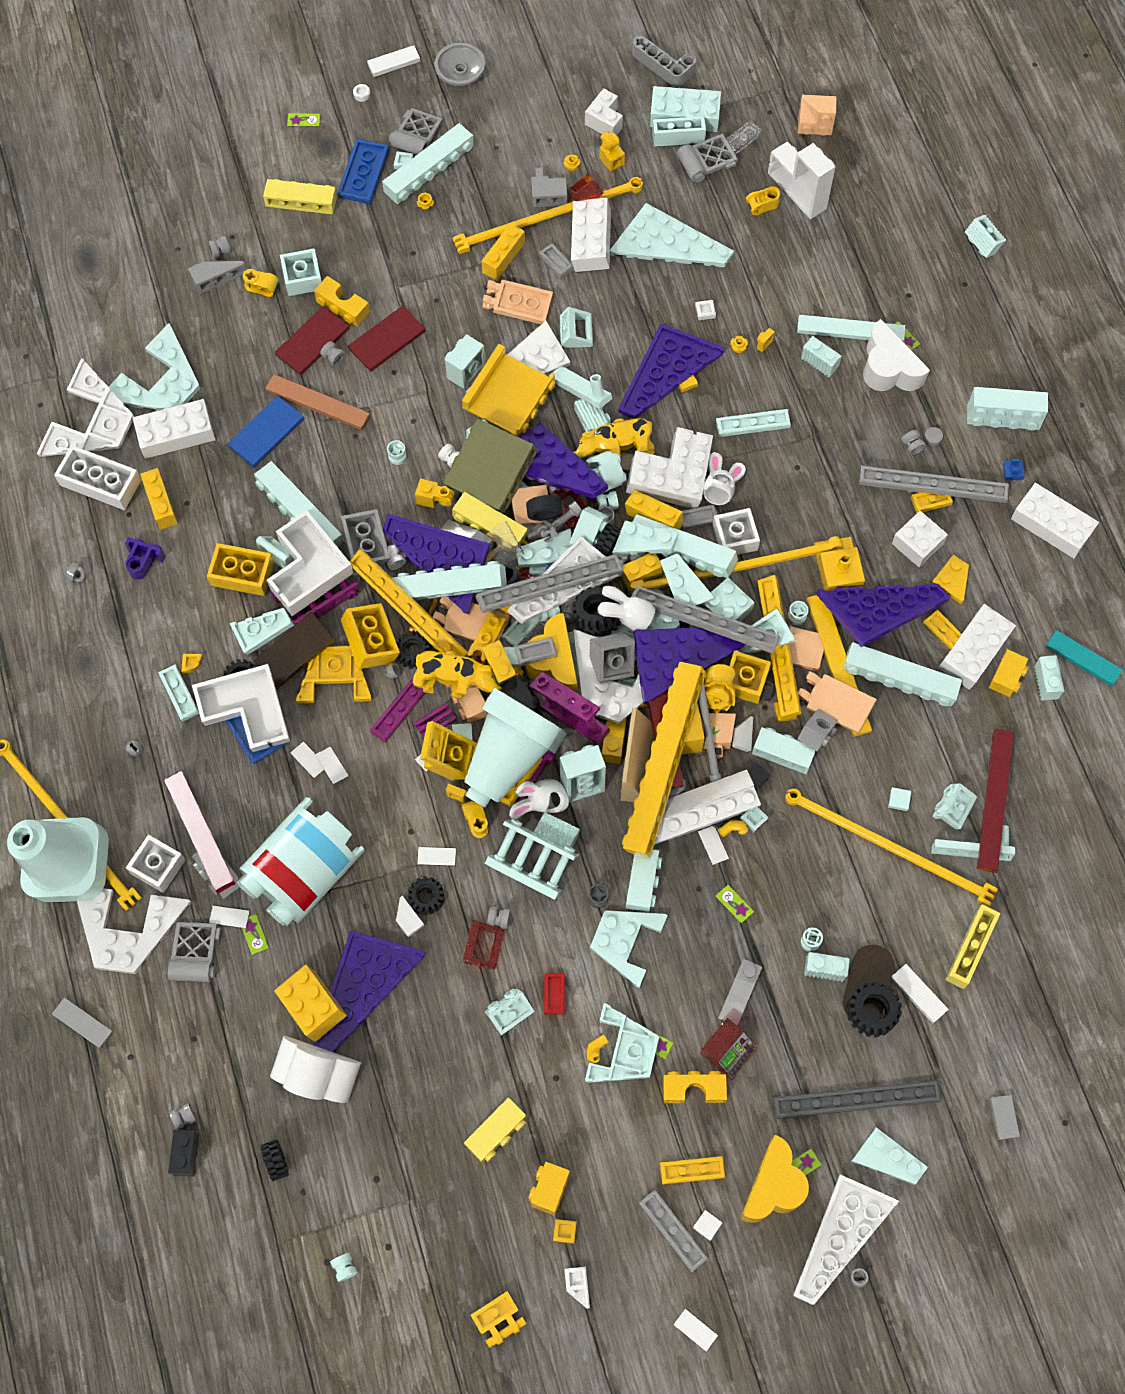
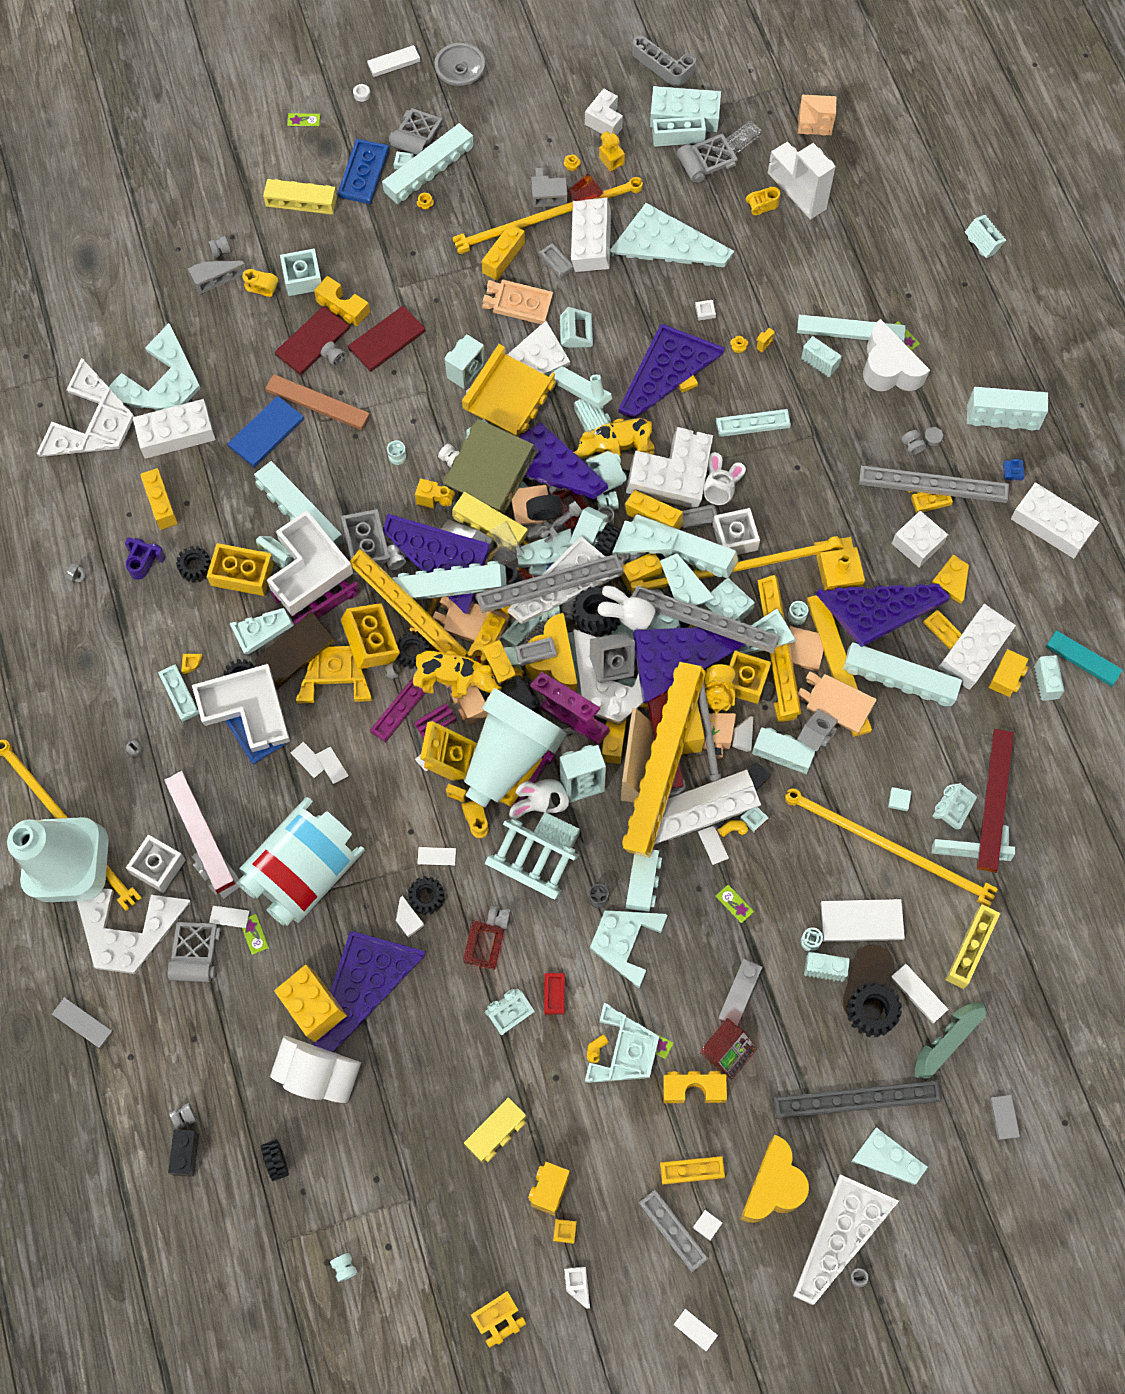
white brick [54,445,141,510] -> none
light aqua tile [452,723,473,741] -> none
lime sticker [791,1149,821,1175] -> none
none -> black tyre [176,546,211,583]
none -> white tile [821,899,905,942]
none -> sand green brick [915,1002,986,1079]

